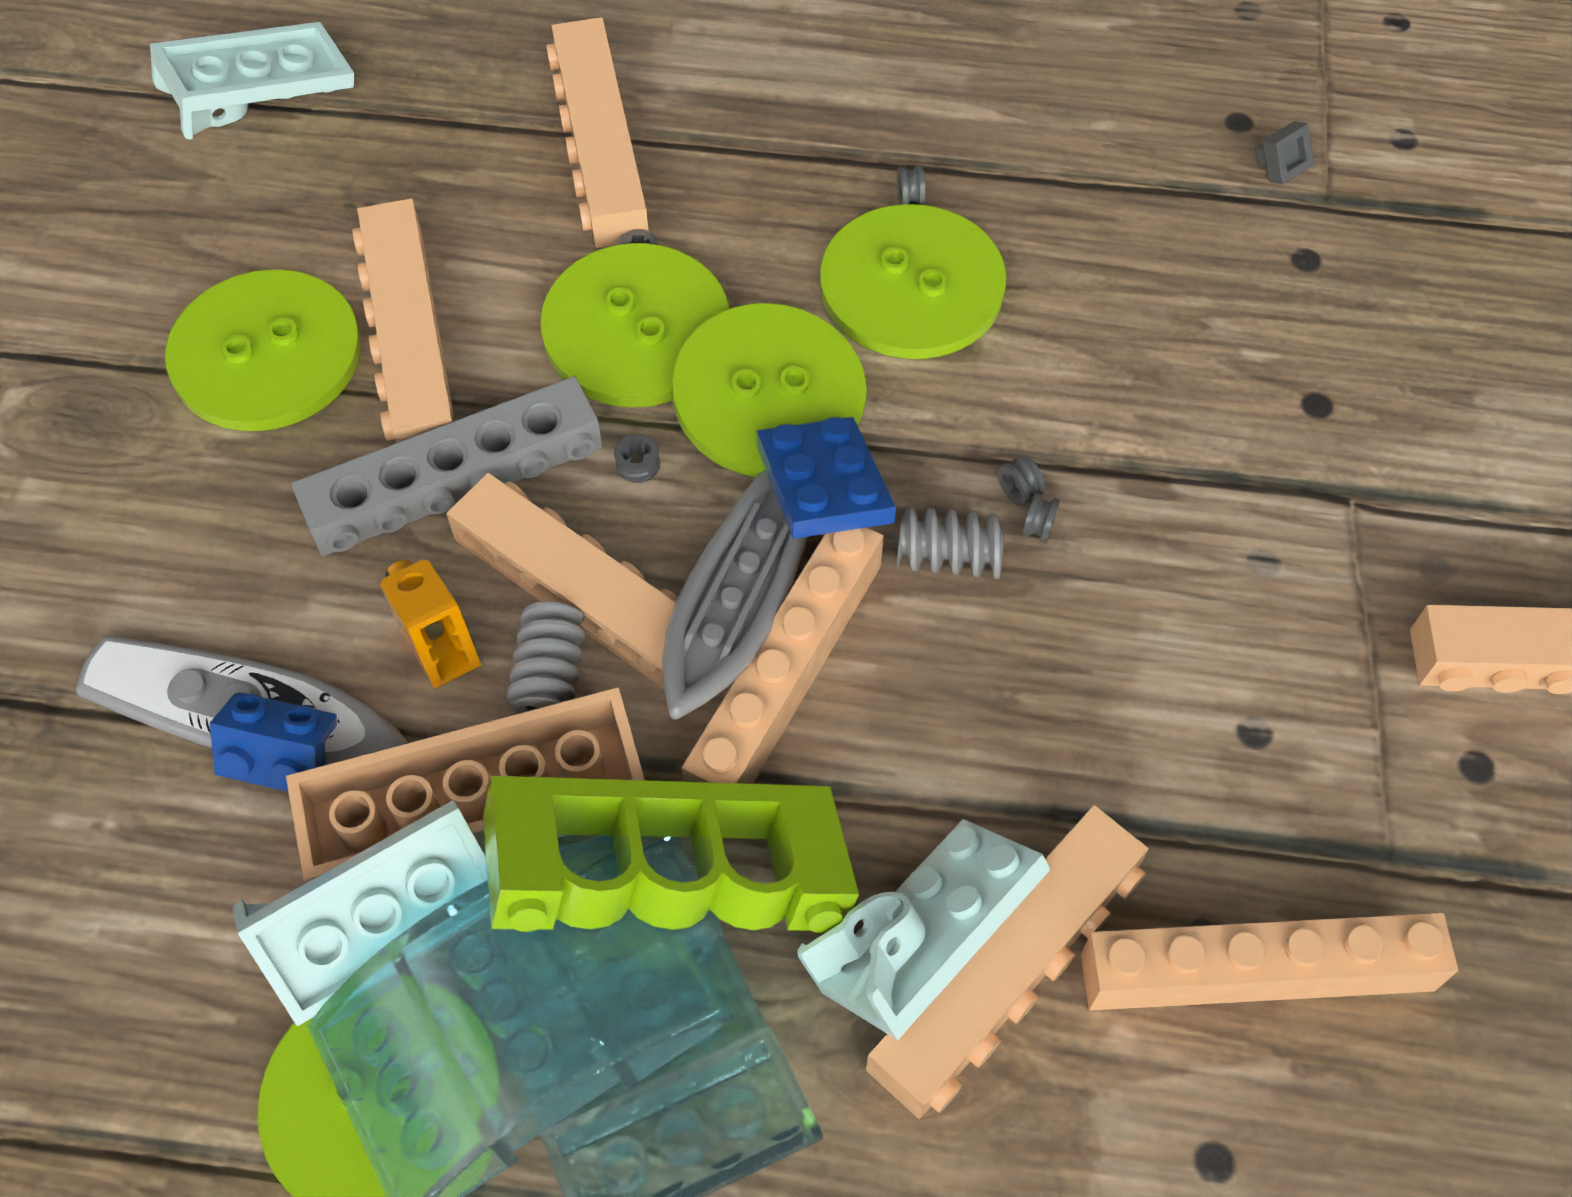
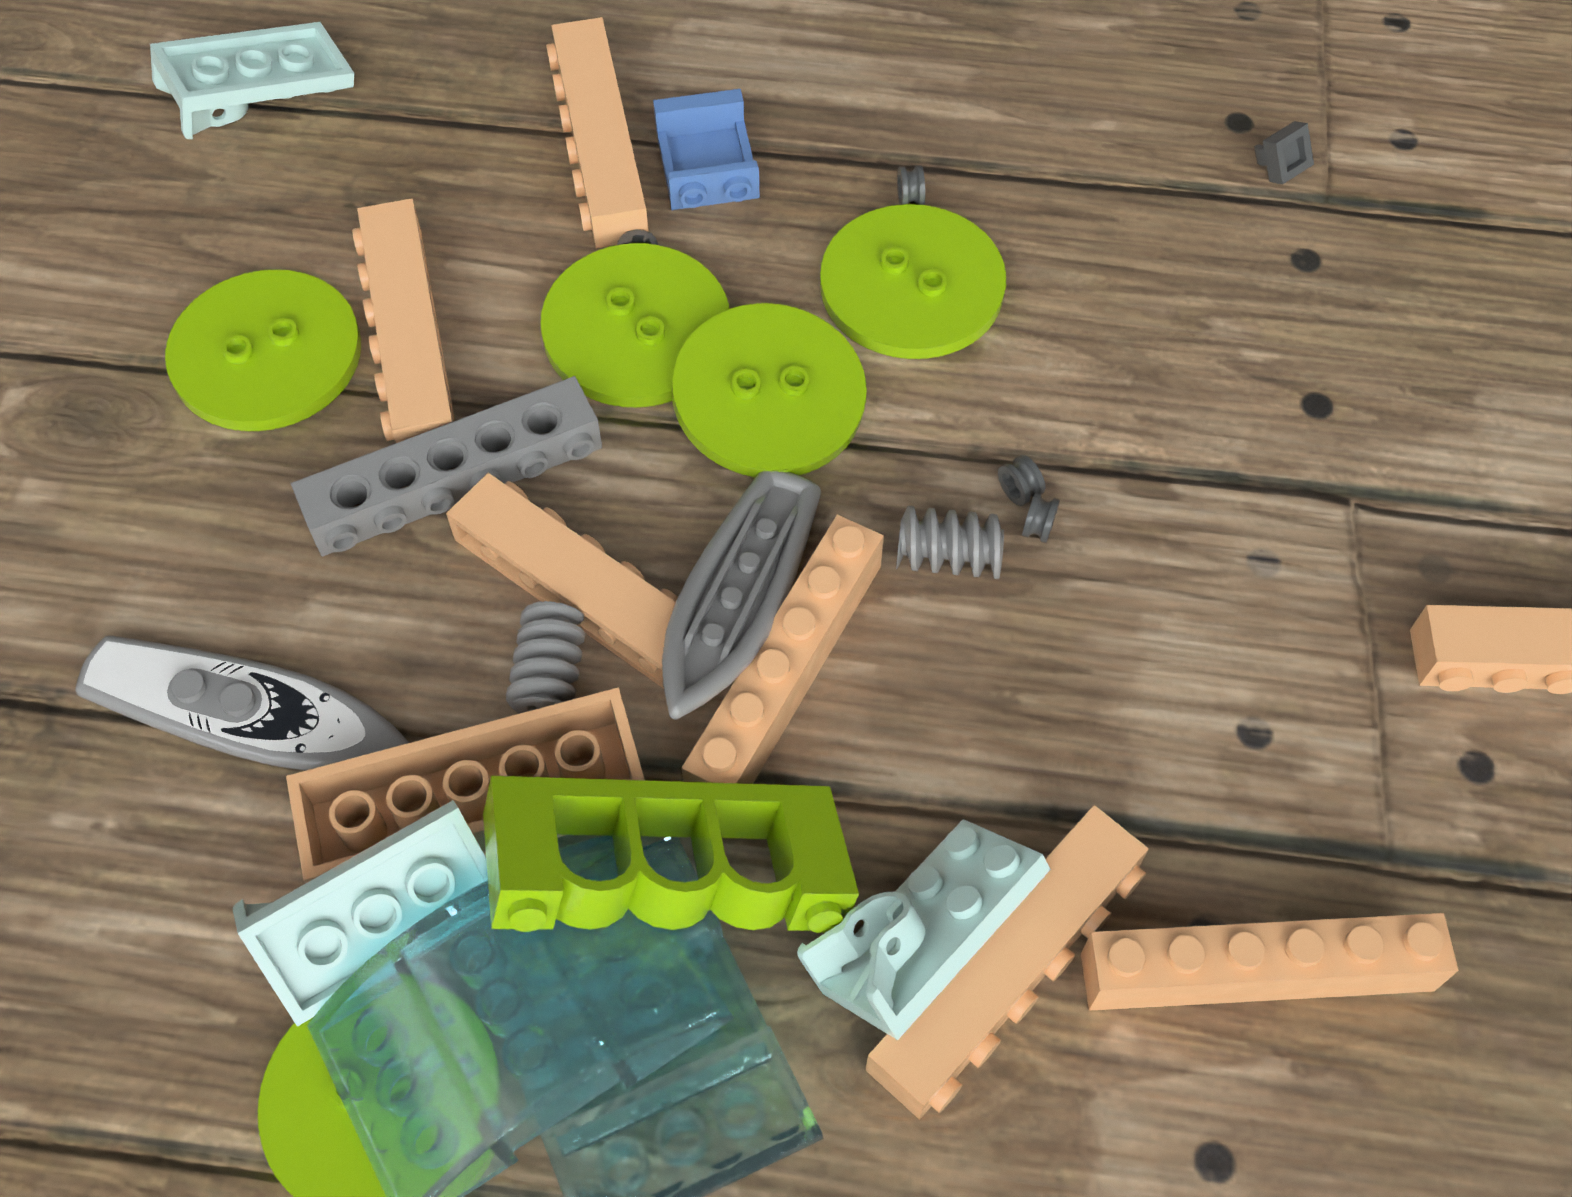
blue bracket [210,692,337,792] -> none
light orange torso [379,560,481,689] -> none
dark grey bush [614,434,660,483] -> none
blue plate [757,417,896,539] -> none
none -> medium blue panel [653,89,760,210]

